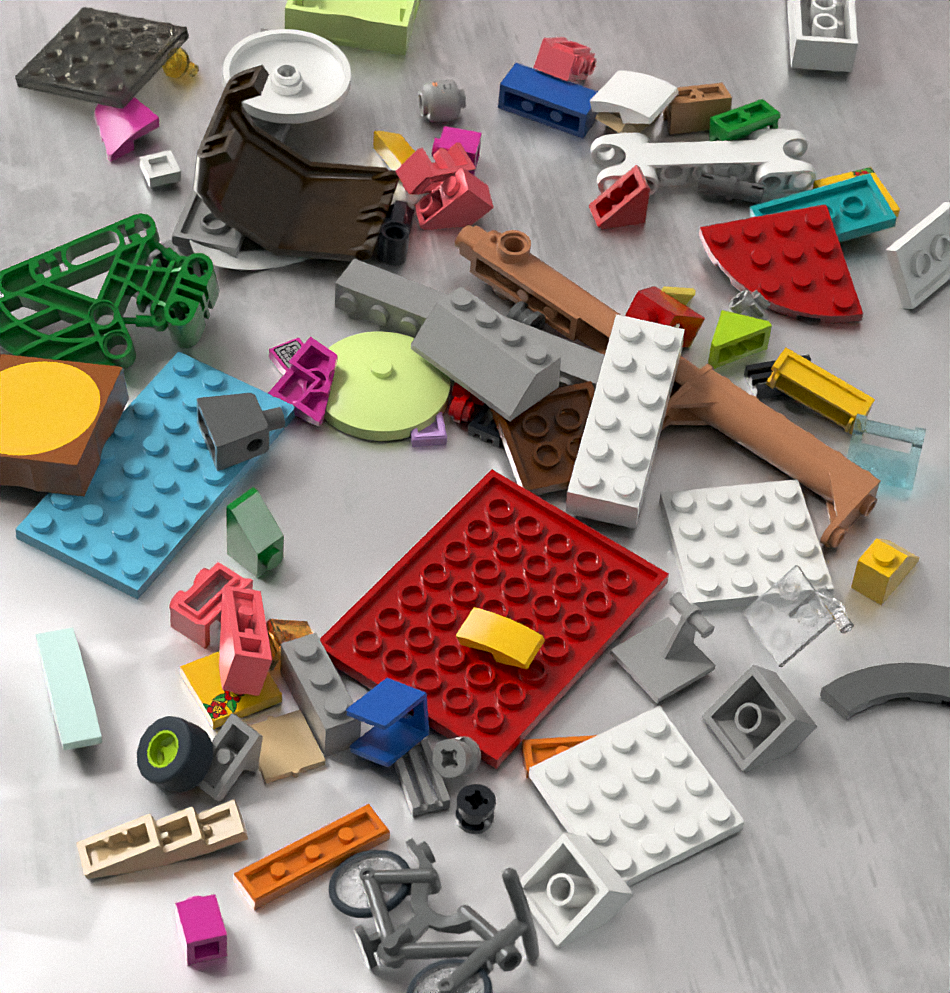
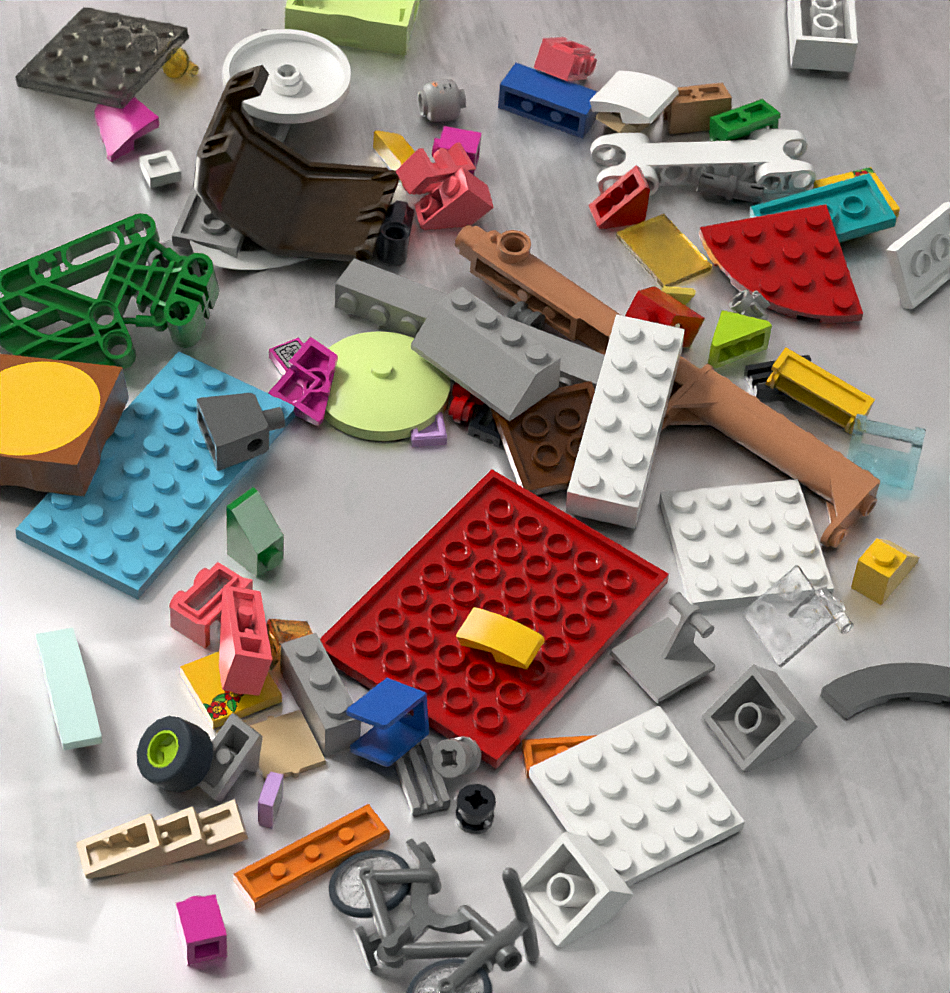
none -> lavender tile [258,772,284,829]
none -> clear yellow piece [616,214,712,288]

